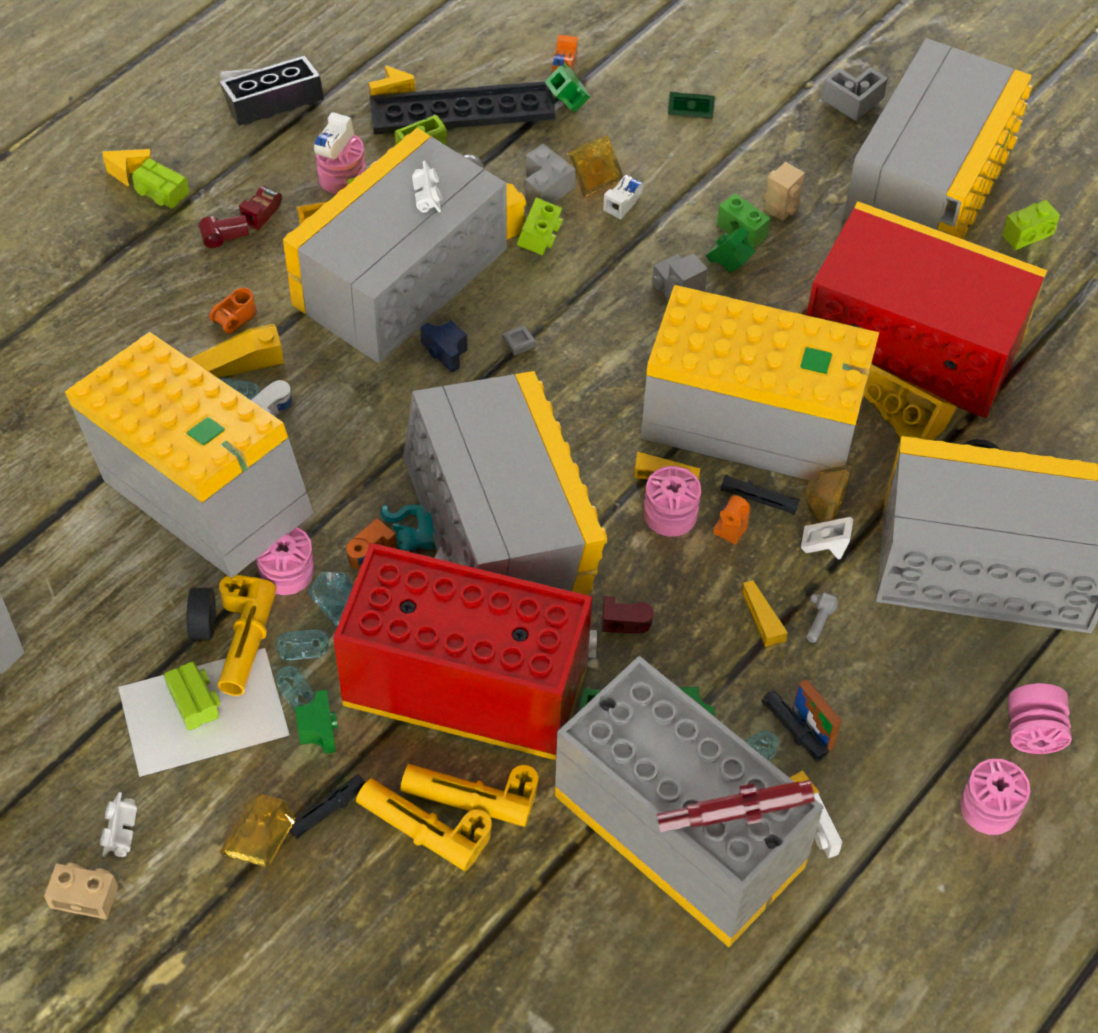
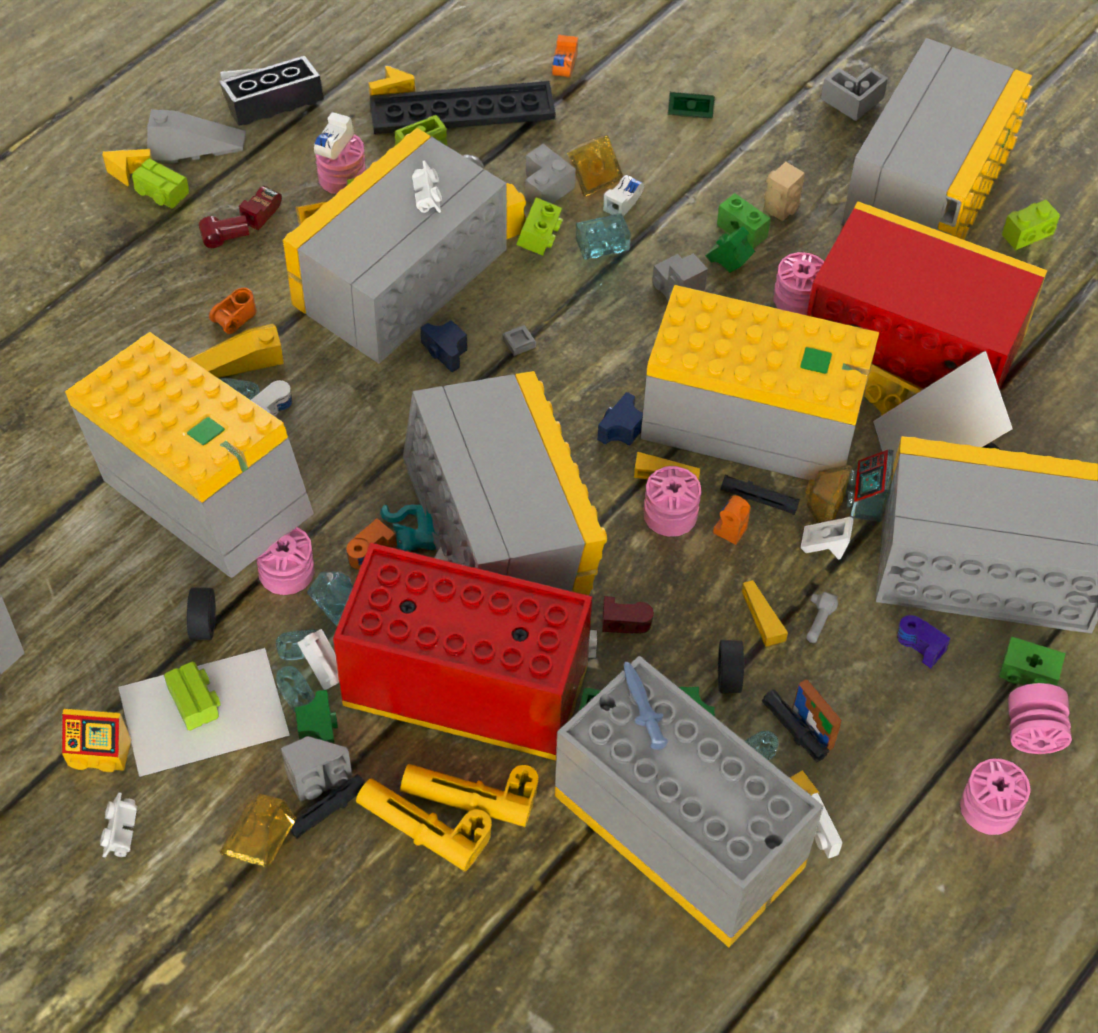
tan brick [44,863,118,920] -> none
yellow piece [218,575,277,696] -> none
green brick [545,63,591,112] -> none
dark red piece [656,780,815,832] -> none
none -> slope [62,709,131,772]
none -> light grey wedge [147,109,246,164]
none -> light grey slope [281,736,352,802]
none -> white hinge [297,629,339,690]
none -> clear light blue brick [576,213,631,260]
none -> dark blue brick [597,392,643,446]
none -> sand blue sword [624,662,668,750]
none -> black tyre [718,640,744,693]
none -> bright pink wheel [773,252,824,315]
none -> clear light blue slope [846,449,894,522]
none -> white sticker [873,351,1013,476]
none -> dark purple leg [897,615,950,668]
none -> bright green brick [999,636,1066,686]

